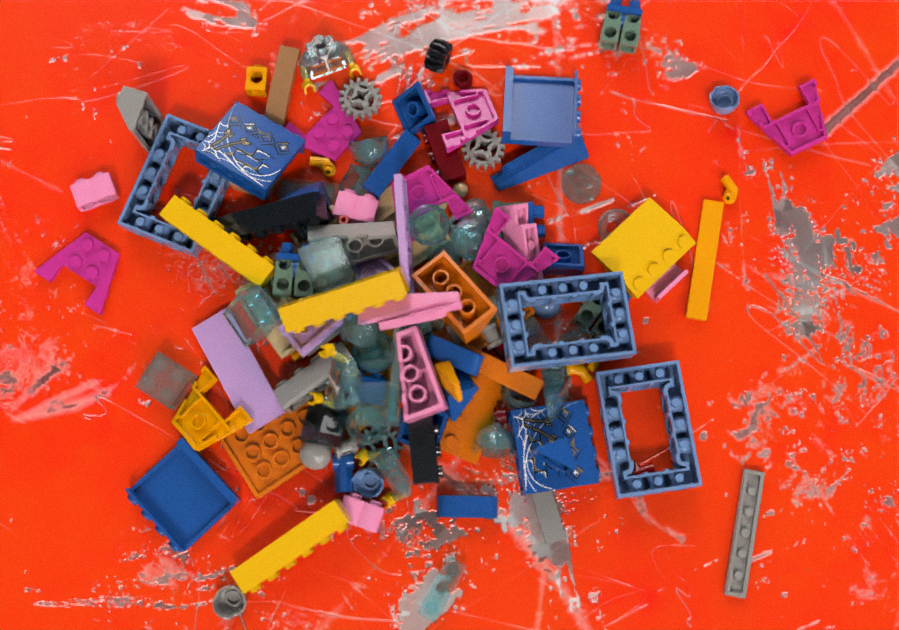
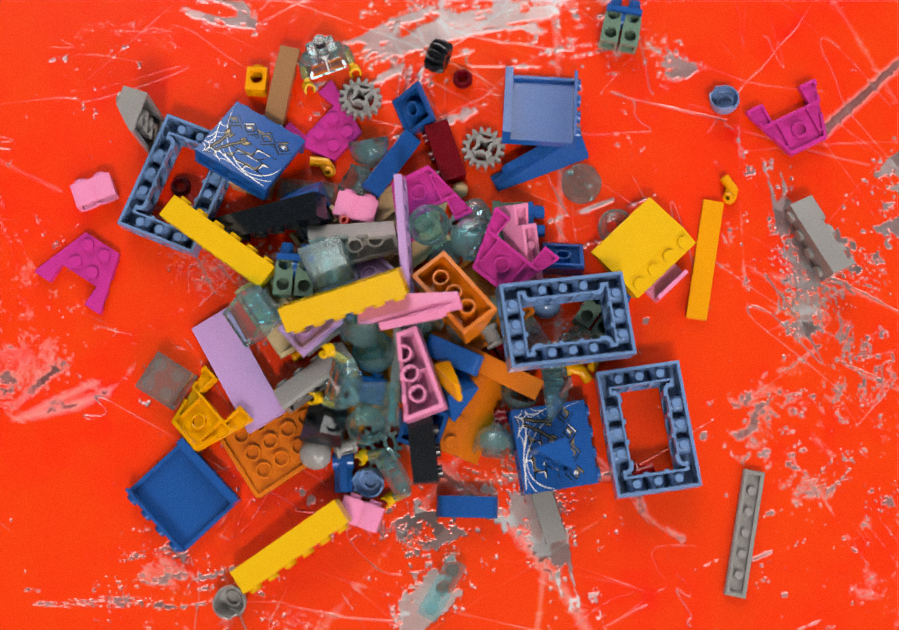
dark pink wing [424,89,499,153] -> none
none -> dark red plate [171,176,191,196]
none -> light grey wedge [785,195,856,281]

